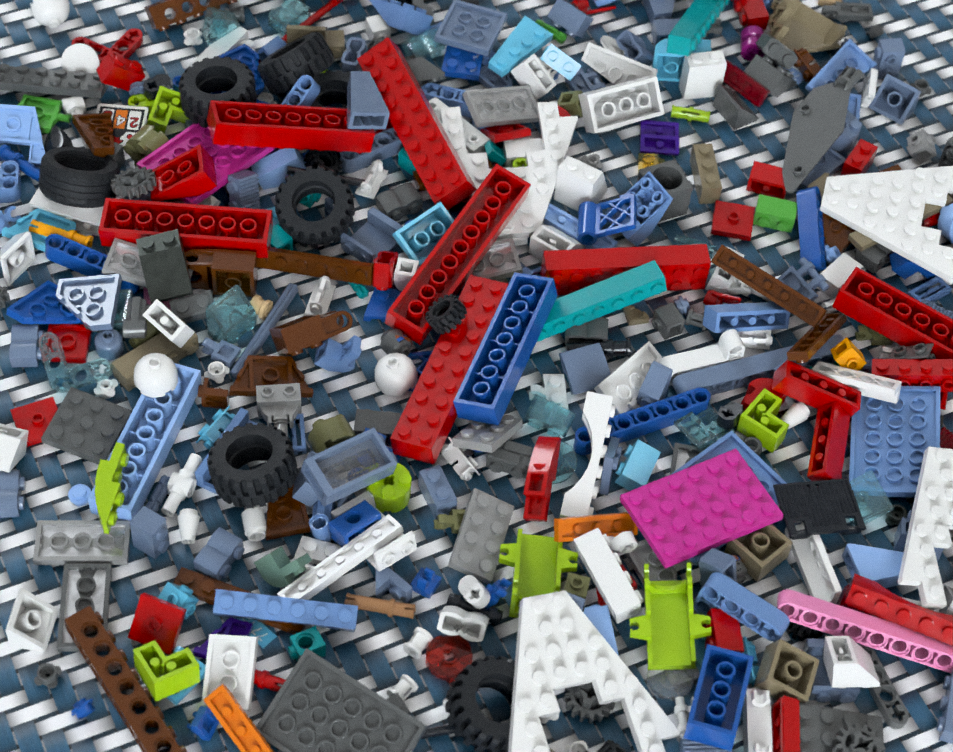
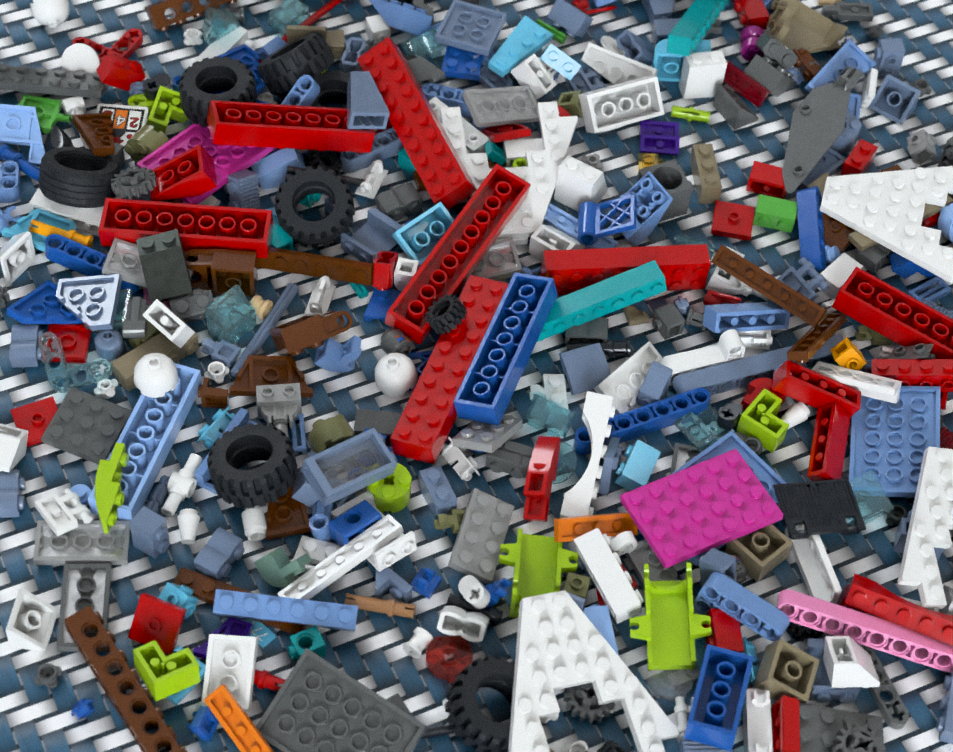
white bush [387,674,418,703] -> none
light blue slope [842,543,904,588] -> none
none -> white plate [35,488,92,537]

